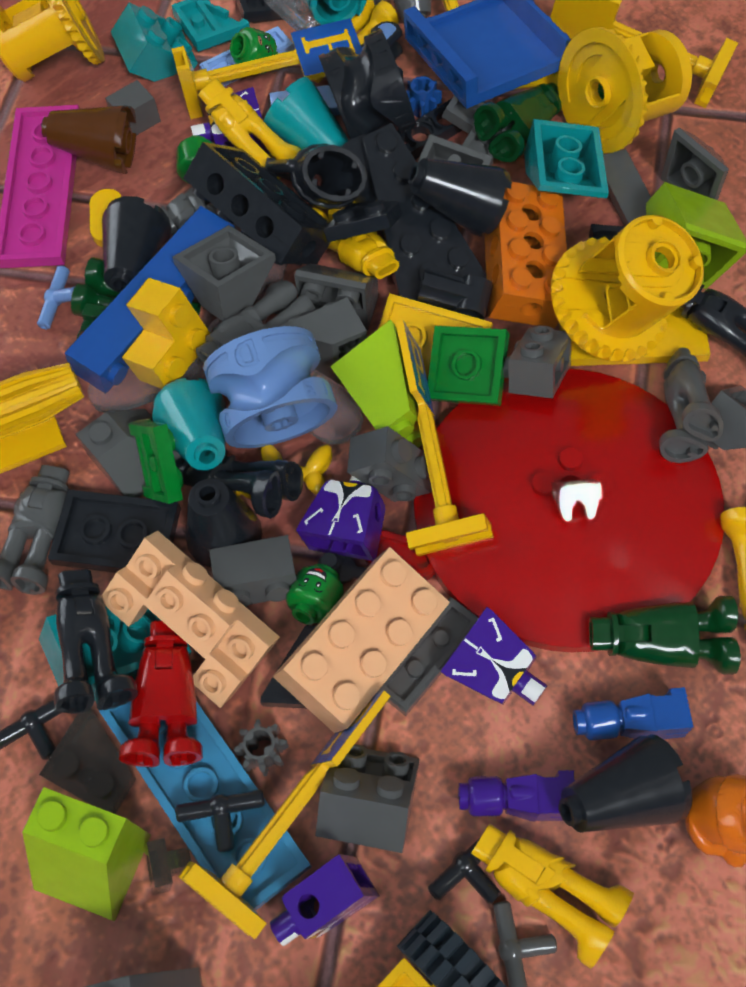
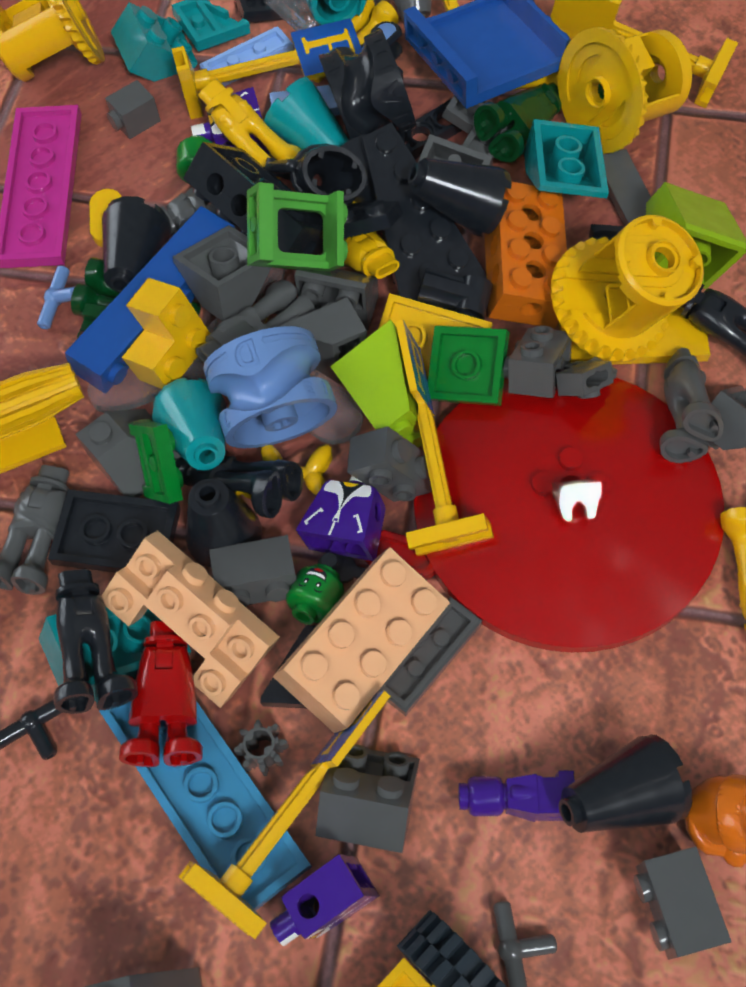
lime slope [22,787,151,921] -> none
clear smoke wing [39,708,136,814] -> none
reddish brown cone [41,105,137,174] -> none
clear smoke tile [144,838,191,896] -> none
black piece [175,789,265,852] -> none
green head [230,27,278,75] -> none
blue gear [406,76,442,118] -> none
black piece [428,837,501,904] -> none
dark purple torso [440,607,548,706] -> none
yellow piece [471,824,634,969] -> none
blue piece [572,687,694,740] -> none
dark green piece [589,596,741,675] -> none
dark grey slope [660,128,729,200] -> none
none -> bright green window [247,182,348,272]
none -> dark grey piece [556,357,618,399]
none -> dark grey brick [634,846,732,960]

